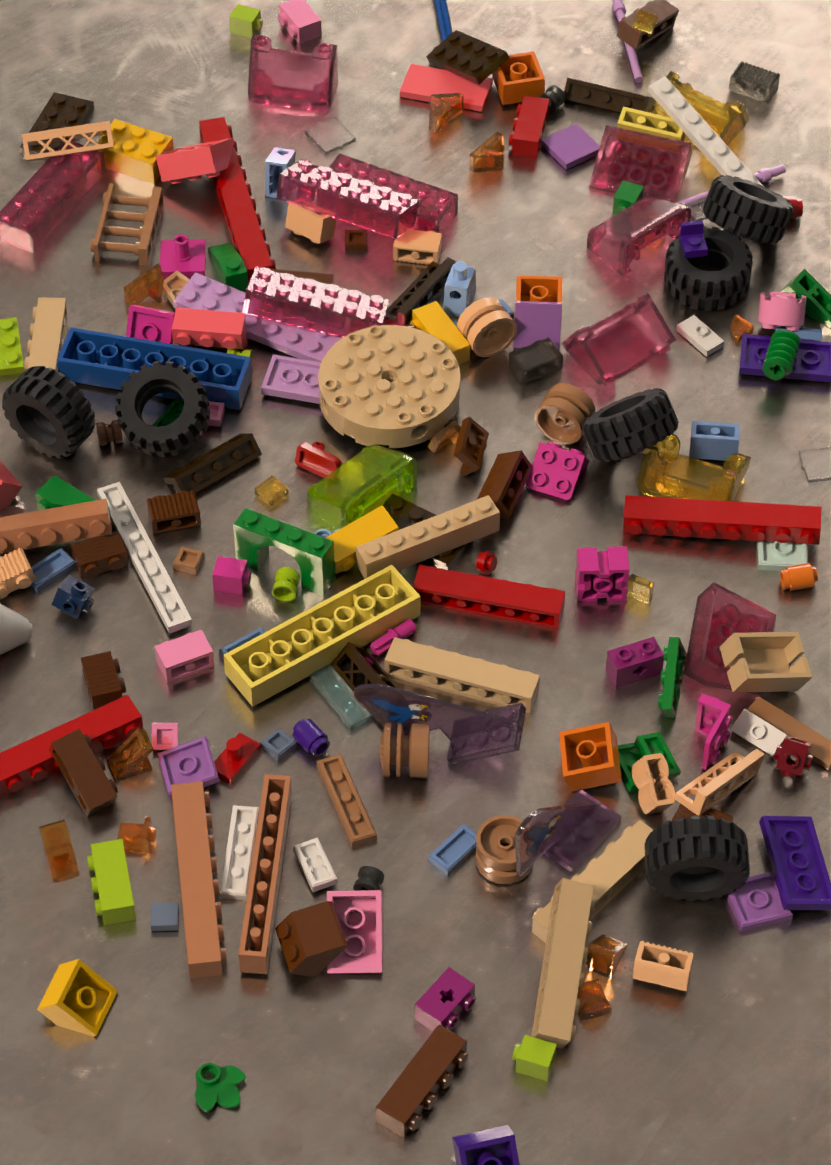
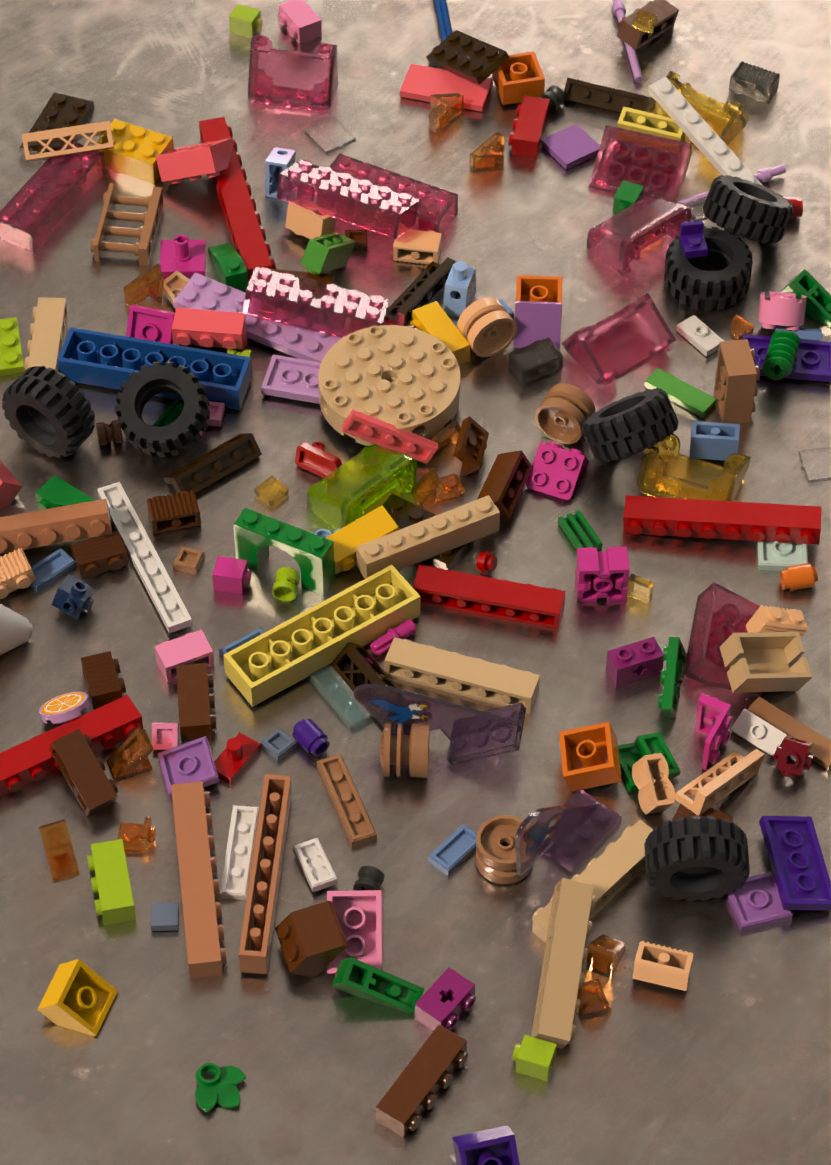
none -> tile [39,691,91,724]
none -> reddish brown brick [176,663,217,742]
none -> bright green brick [300,232,356,275]
none -> green slope [331,957,424,1015]
none -> coral tile [342,409,438,464]
none -> clear orange slope [411,467,465,508]
none -> green tile [558,510,603,551]
none -> bright green tile [644,368,716,418]
none -> medium nougat brick [714,339,760,424]
none -> light nougat brick [745,605,808,638]

